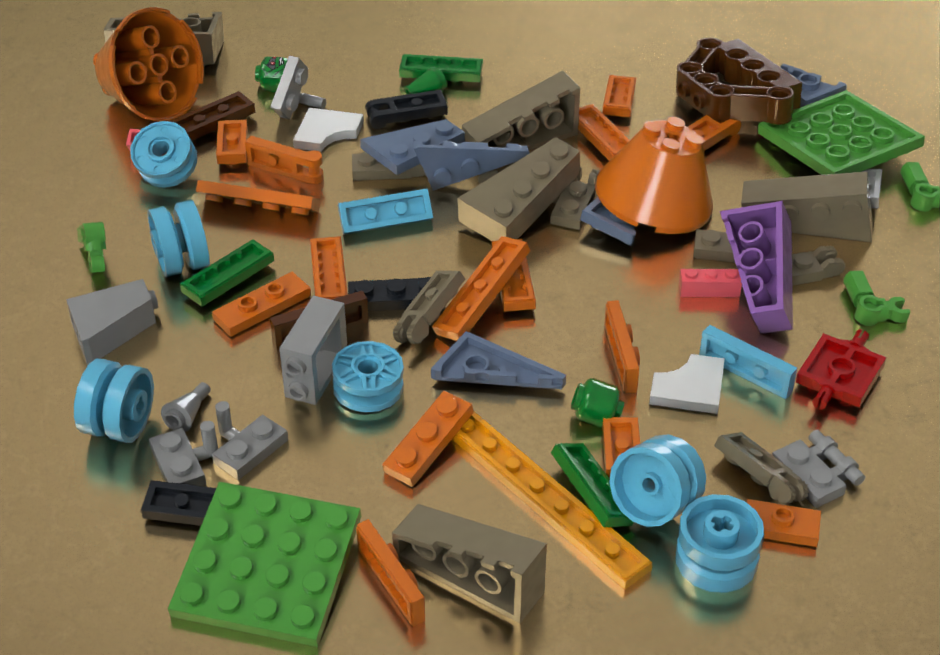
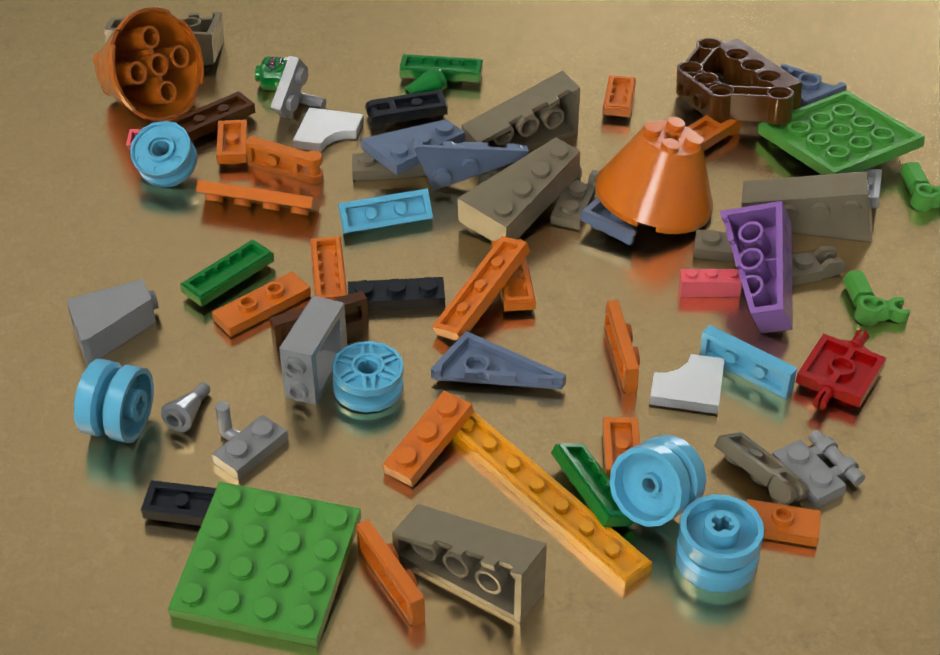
bright green bar [77,222,106,273] -> none
medium azure wheel [147,200,210,277] -> none
light grey plate [149,421,218,486] -> none
dark tan hinge [393,271,466,344] -> none
green head [571,378,625,428] -> none
orange plate [578,104,630,161] -> none

